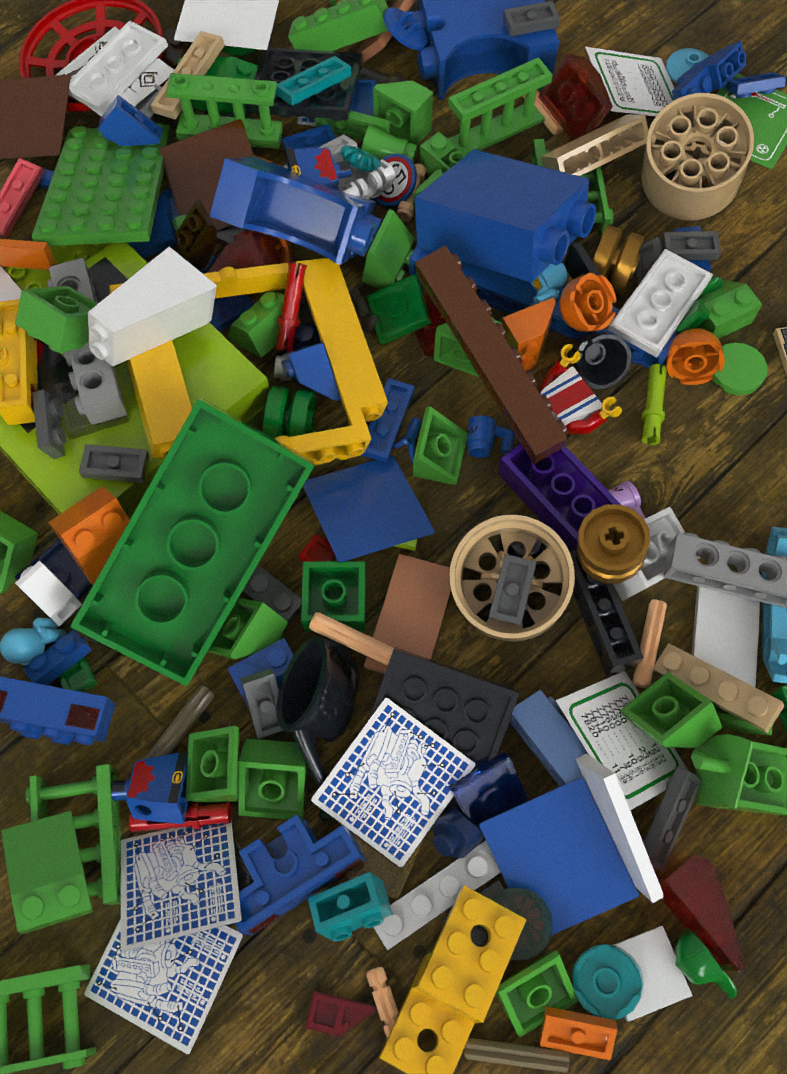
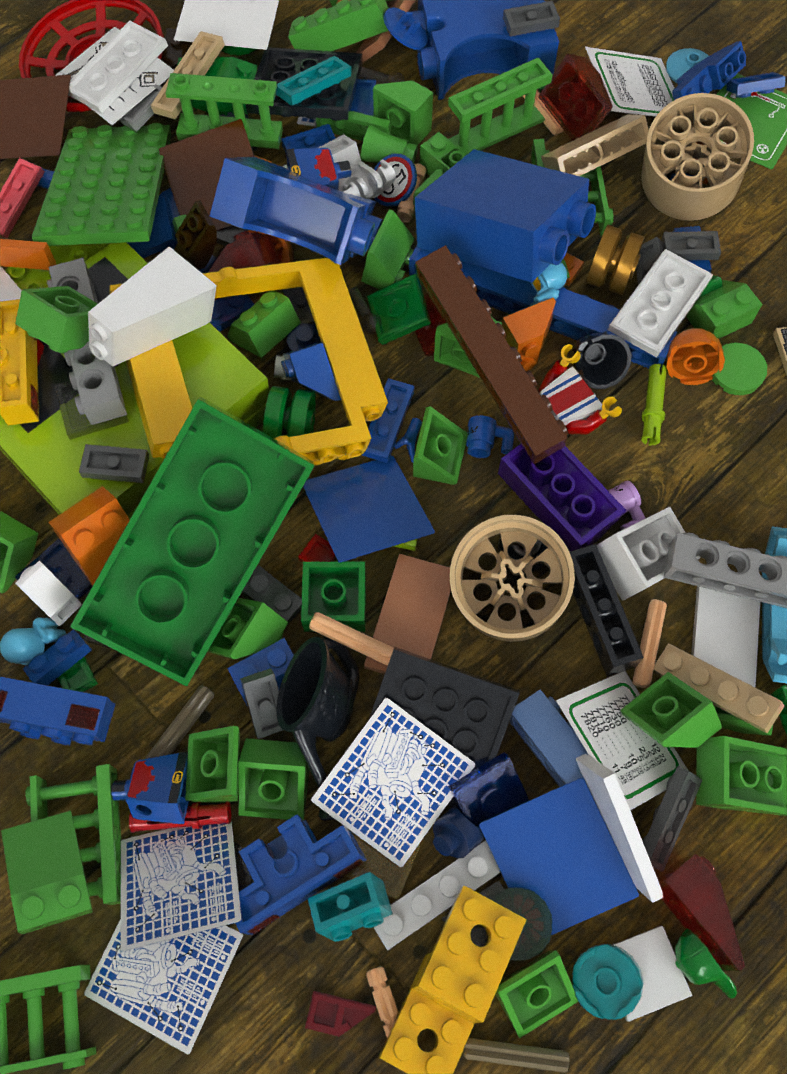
dark grey plate [32,389,66,459] -> none
blue slope [98,95,162,146] -> none
red pin [275,262,307,351] -> none
teal gear [340,145,381,172] -> none
dark grey plate [489,554,537,626] -> none
orange plate [539,1006,618,1060] -> none
orange cylinder [559,273,616,332] -> none
black tile [563,242,601,279] -> none
pearl gold wheel [577,504,650,584] -> none
green slope [676,299,711,332] -> none
bright green shield [691,734,754,808] -> none

